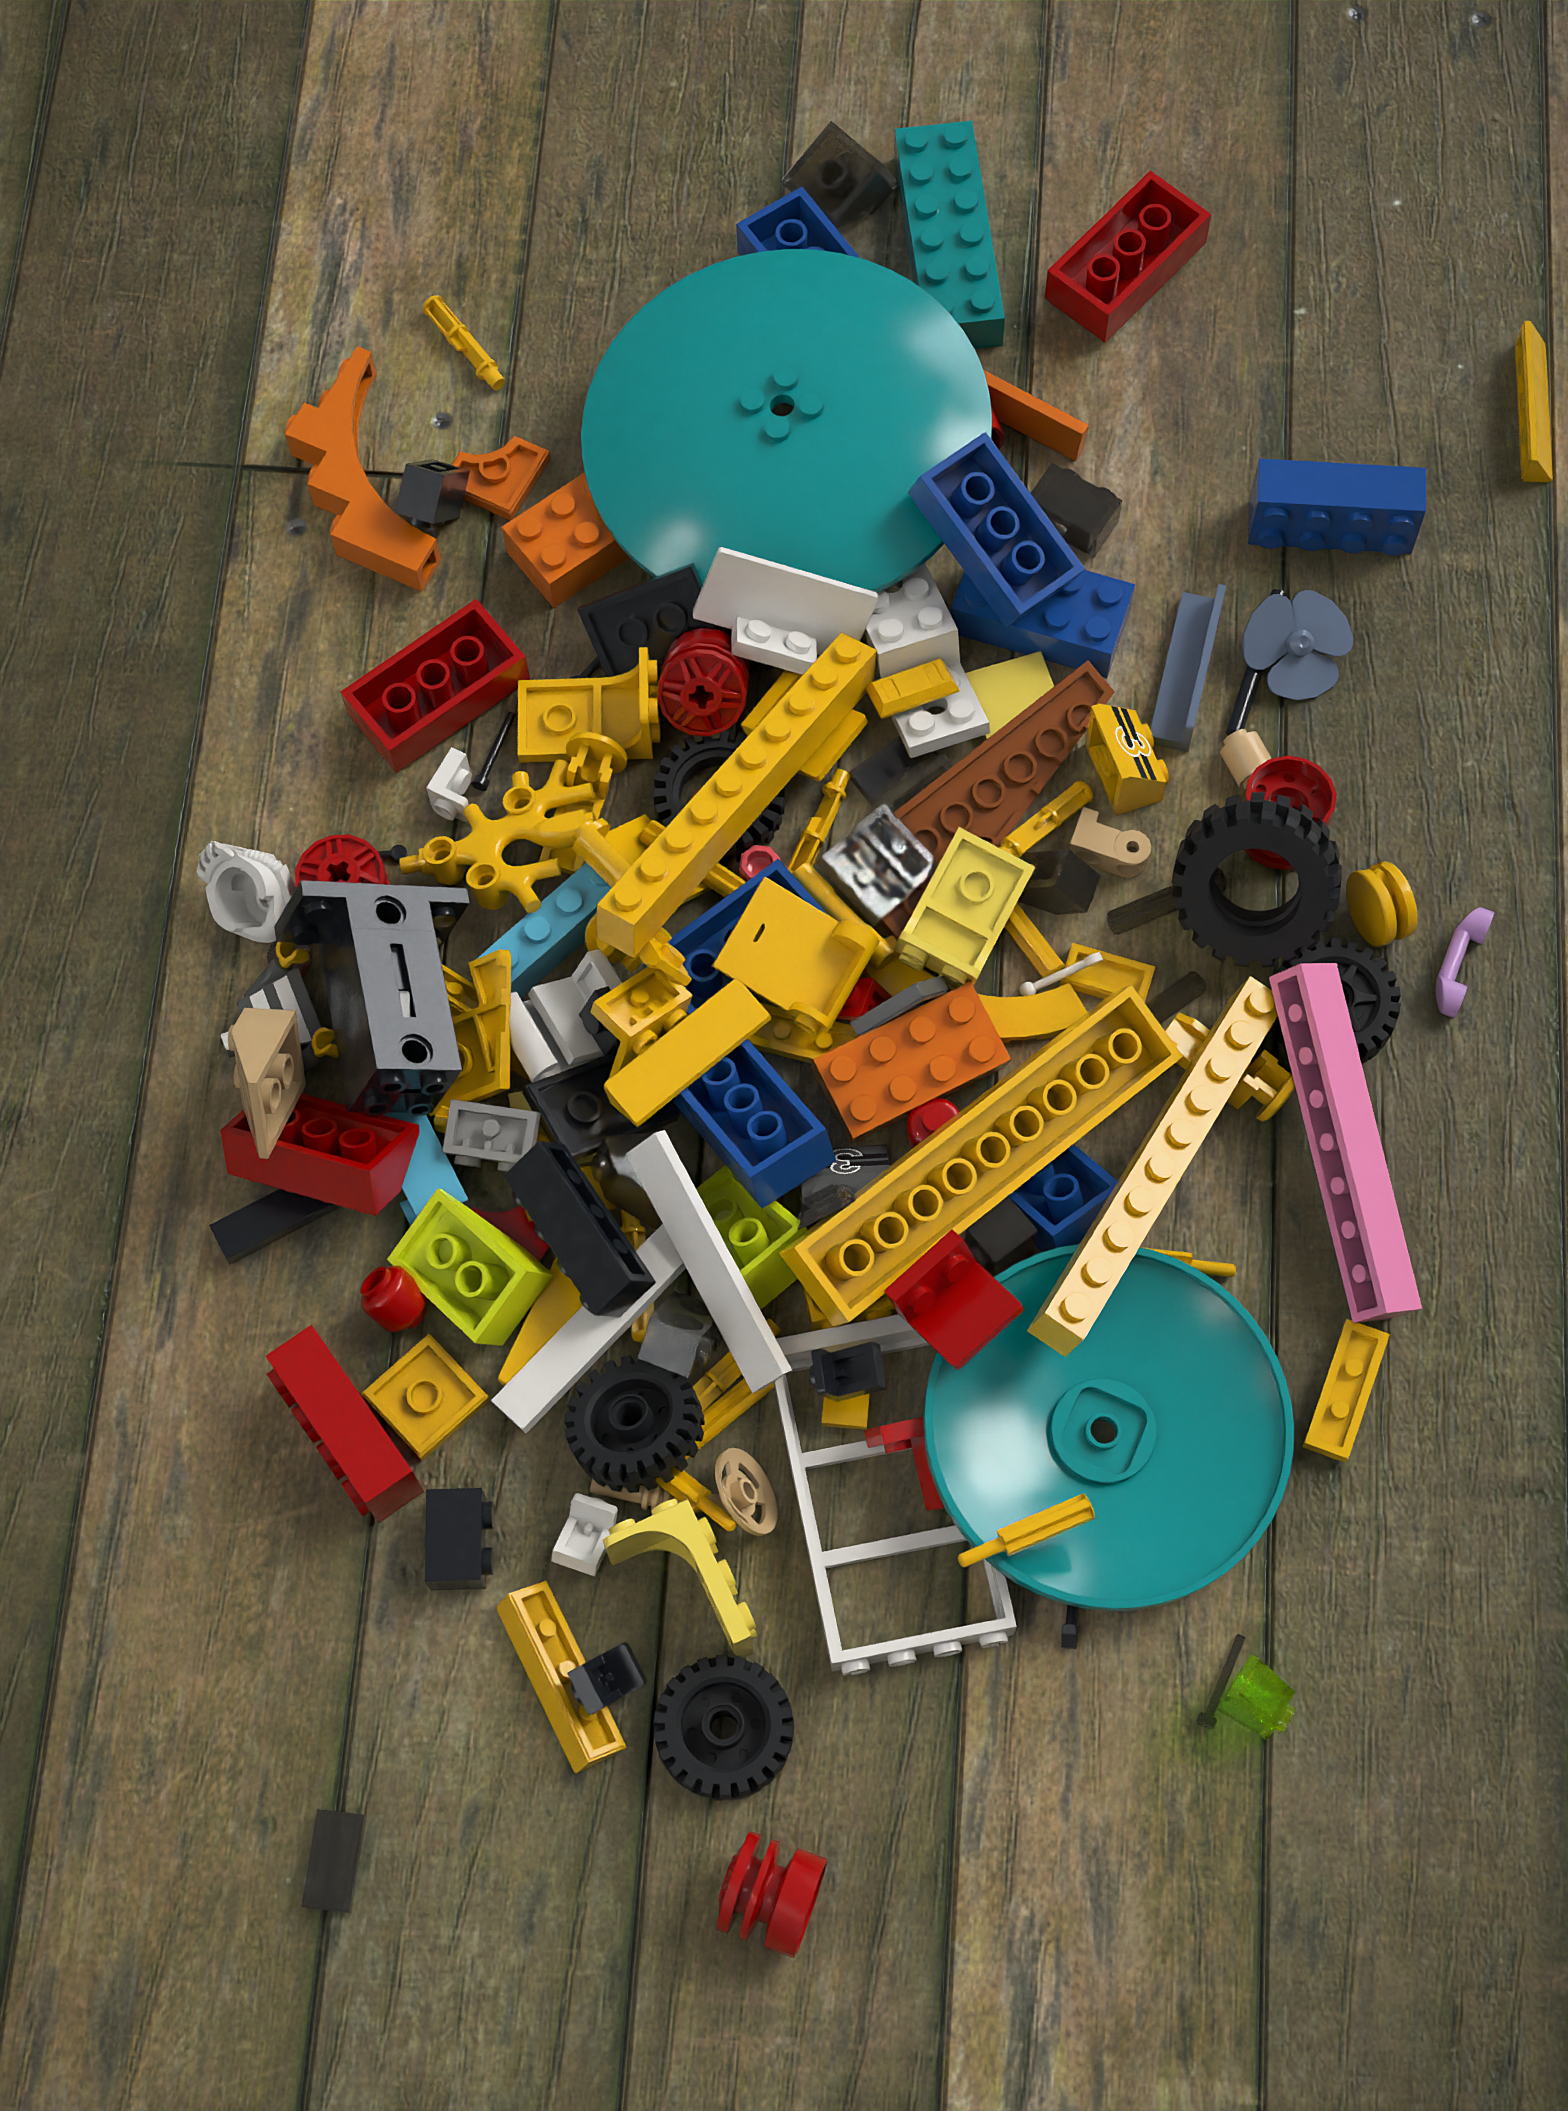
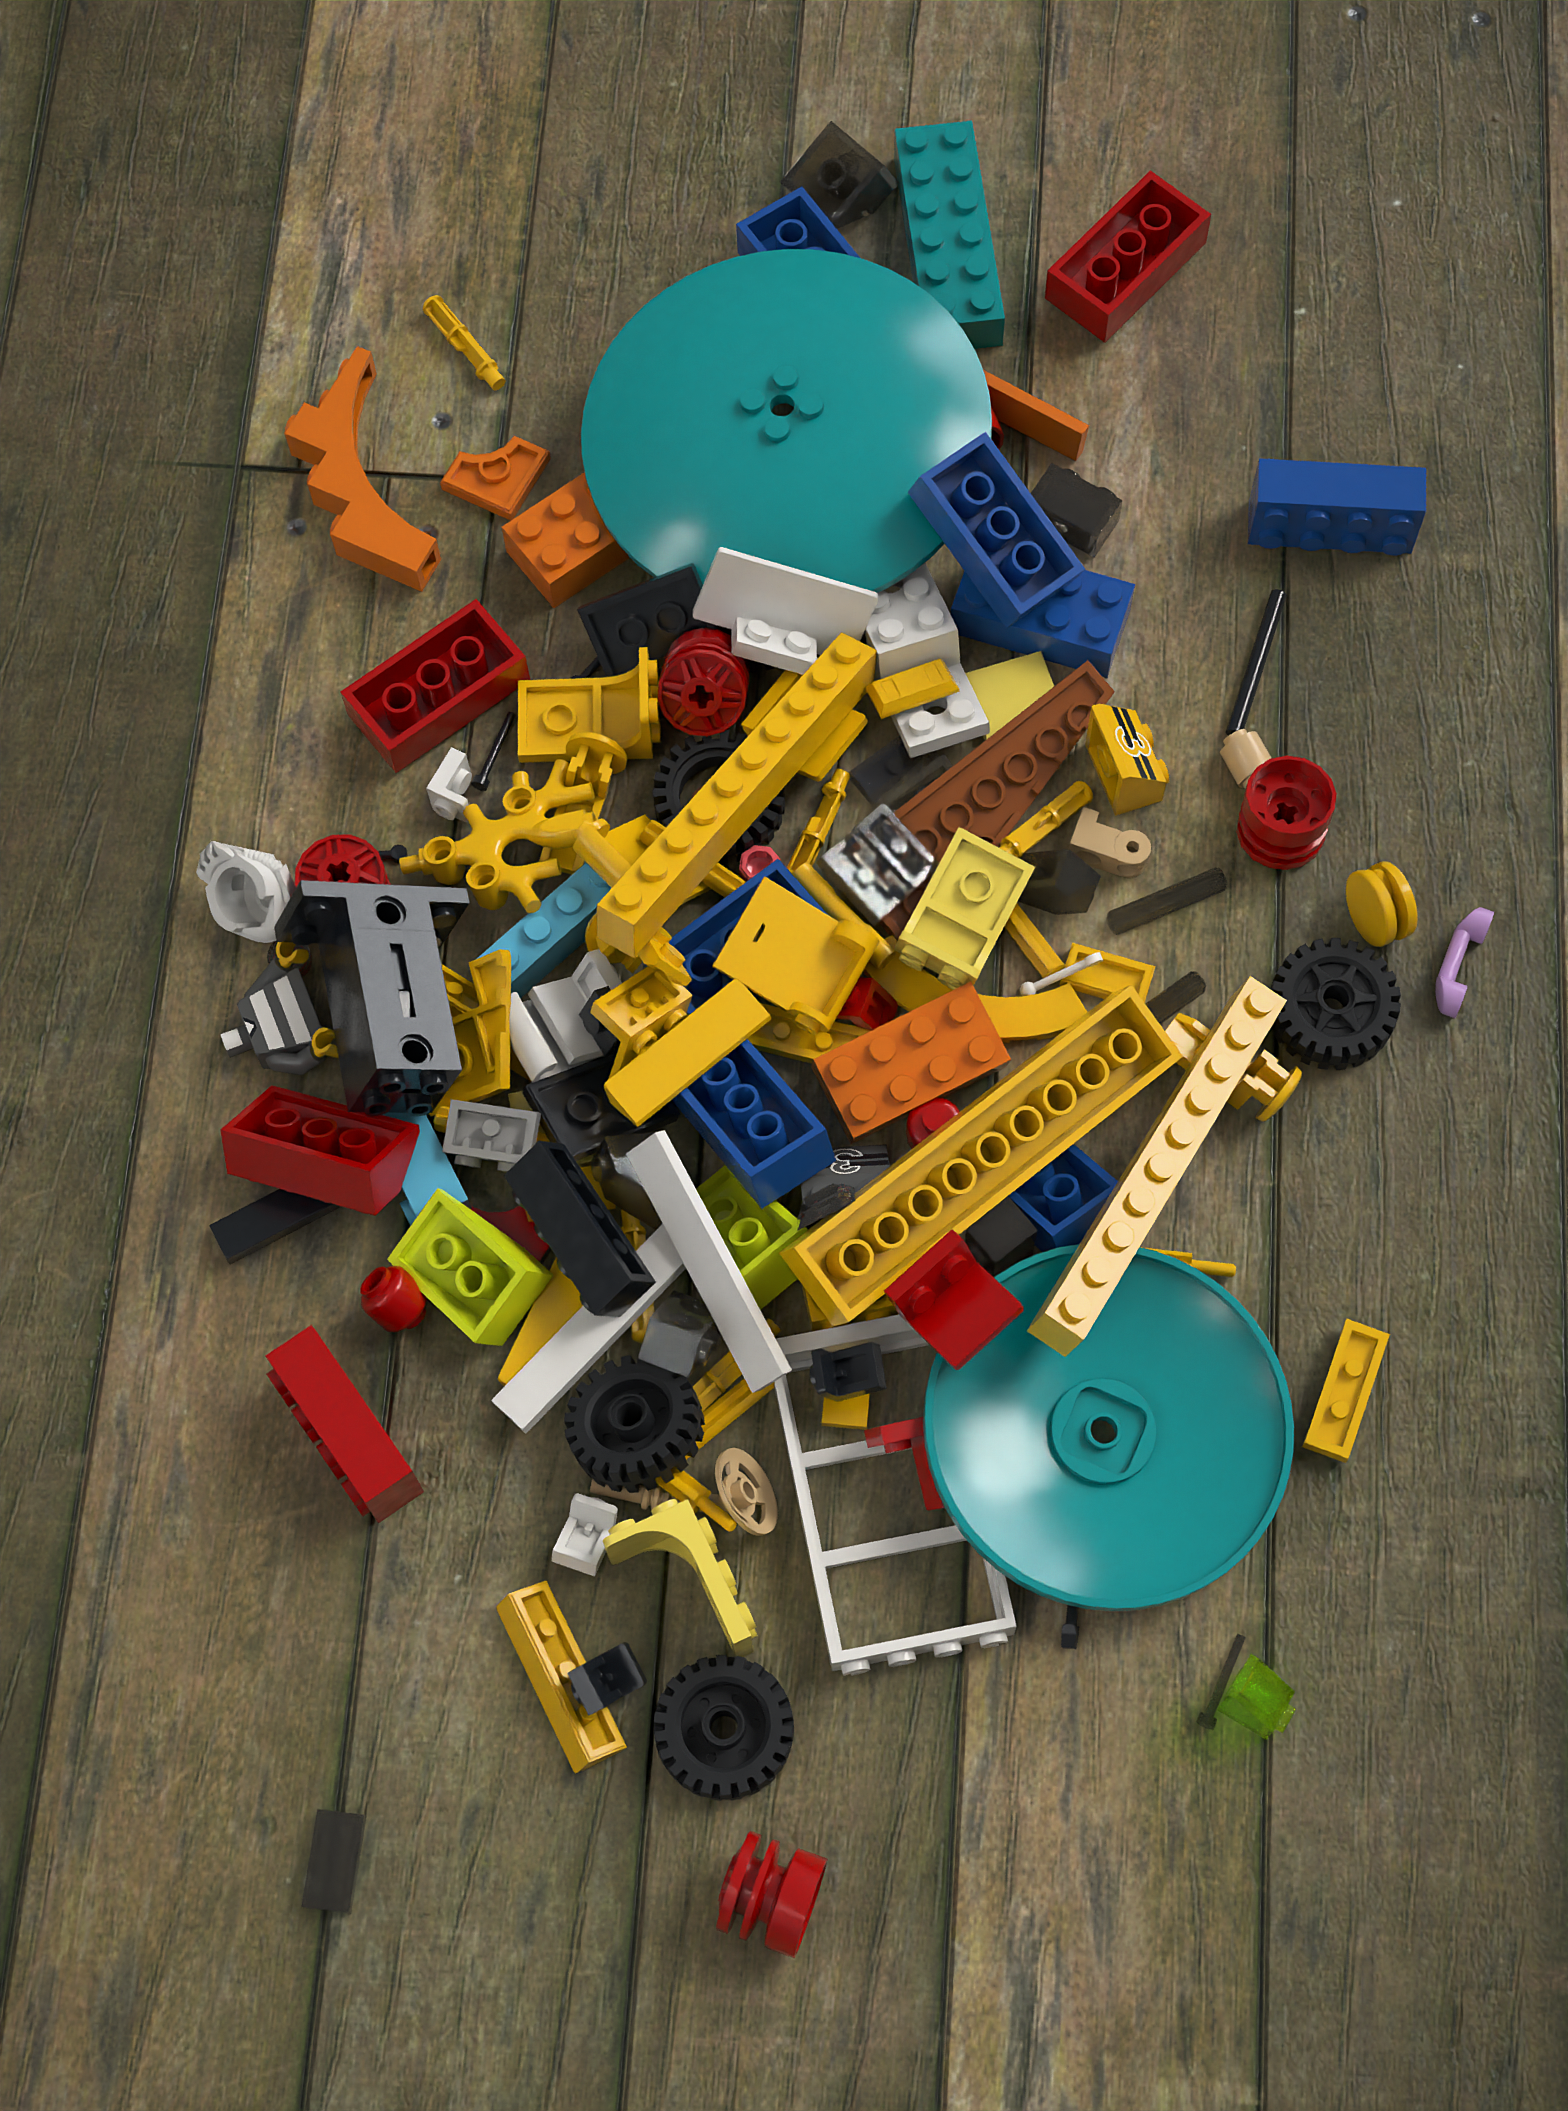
tan slope [228,1008,306,1159] -> none
yellow tile [361,1334,490,1461] -> none
black brick [395,459,470,528] -> none
black brick [425,1488,495,1591] -> none
dark grey tile [850,976,950,1036] -> none
yellow axle [958,1493,1095,1568] -> none
sand blue panel [1150,584,1226,752] -> none
black tyre [1171,792,1342,968] -> none
sand blue piece [1243,590,1354,700] -> none
bright pink brick [1269,963,1422,1323] -> none
yellow slope [1515,321,1553,483] -> none

